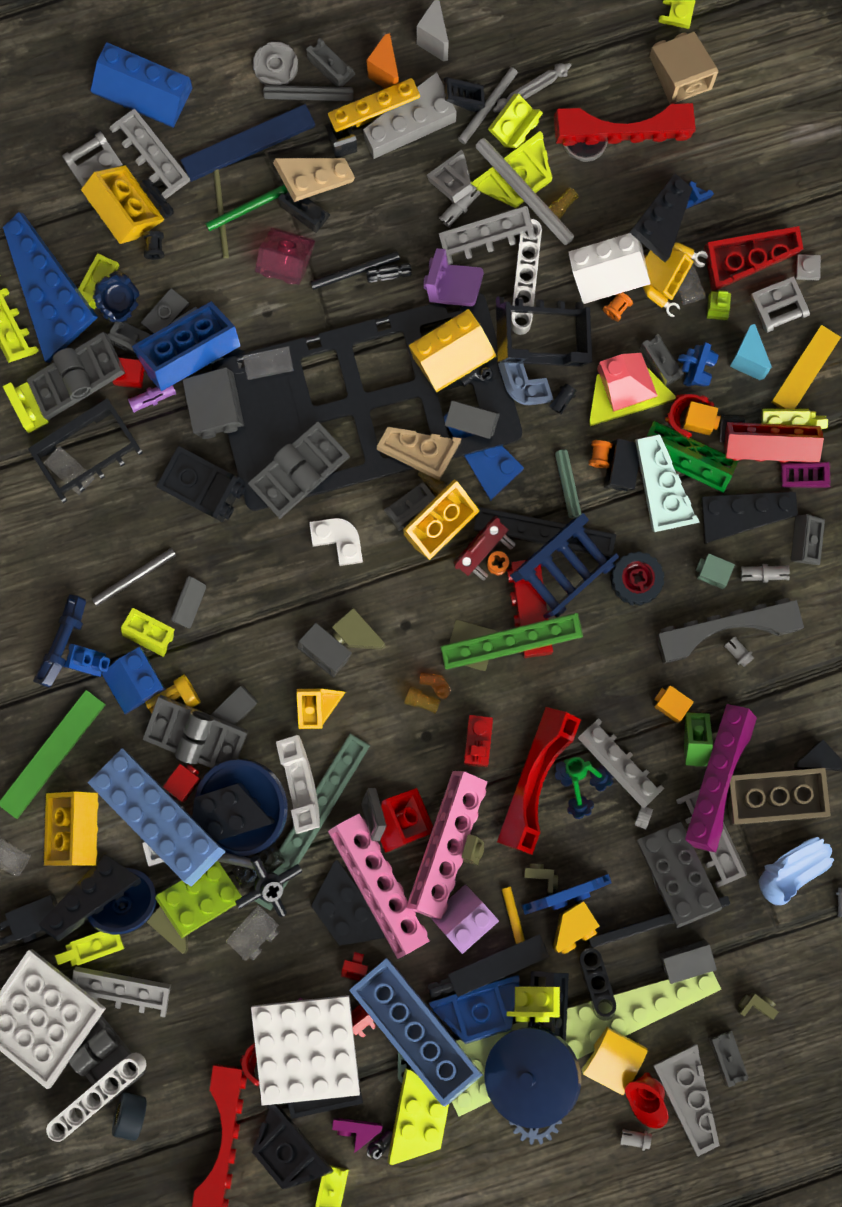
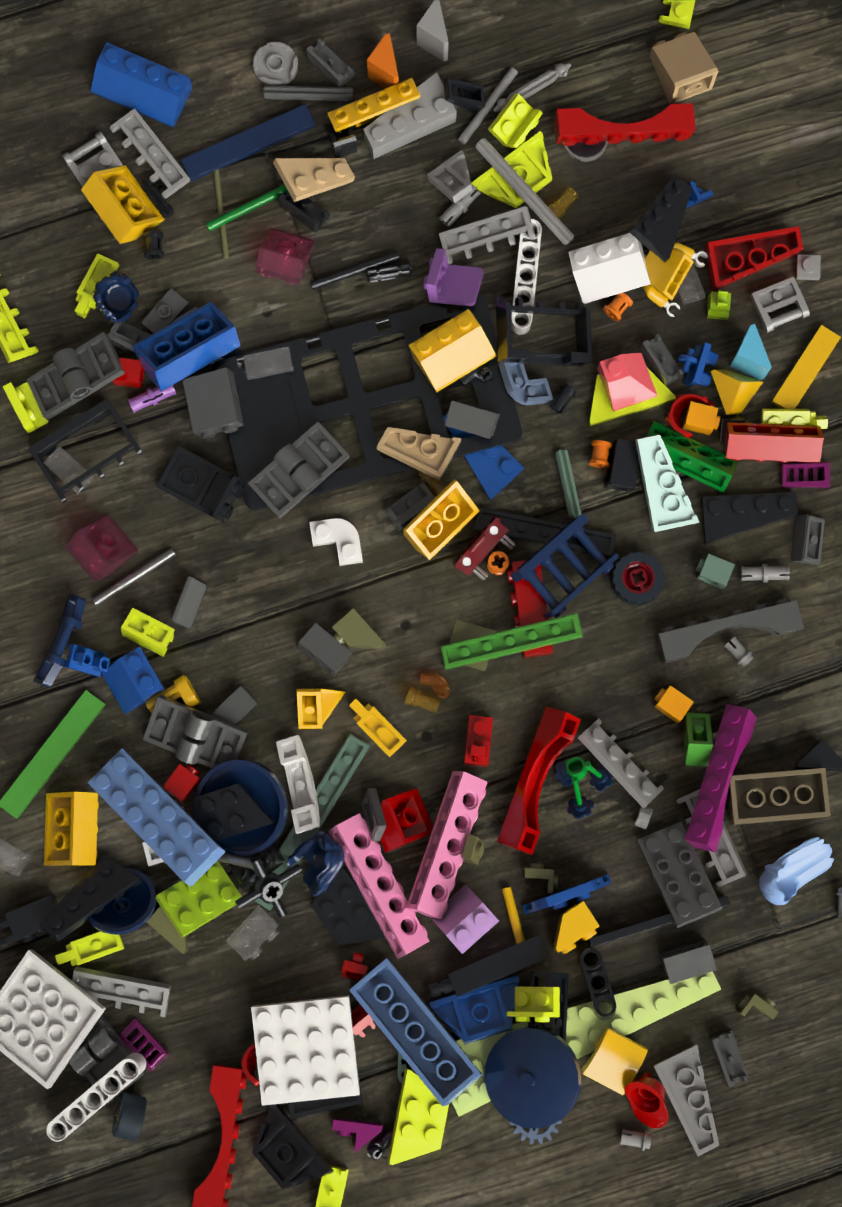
blue wing [3,212,98,363] -> none
none -> clear pink slope [65,515,138,582]
none -> magenta slope [119,1018,170,1071]
none -> dark blue hair [287,831,345,896]
none -> yellow hinge [349,699,407,758]
none -> yellow slope [711,370,764,415]

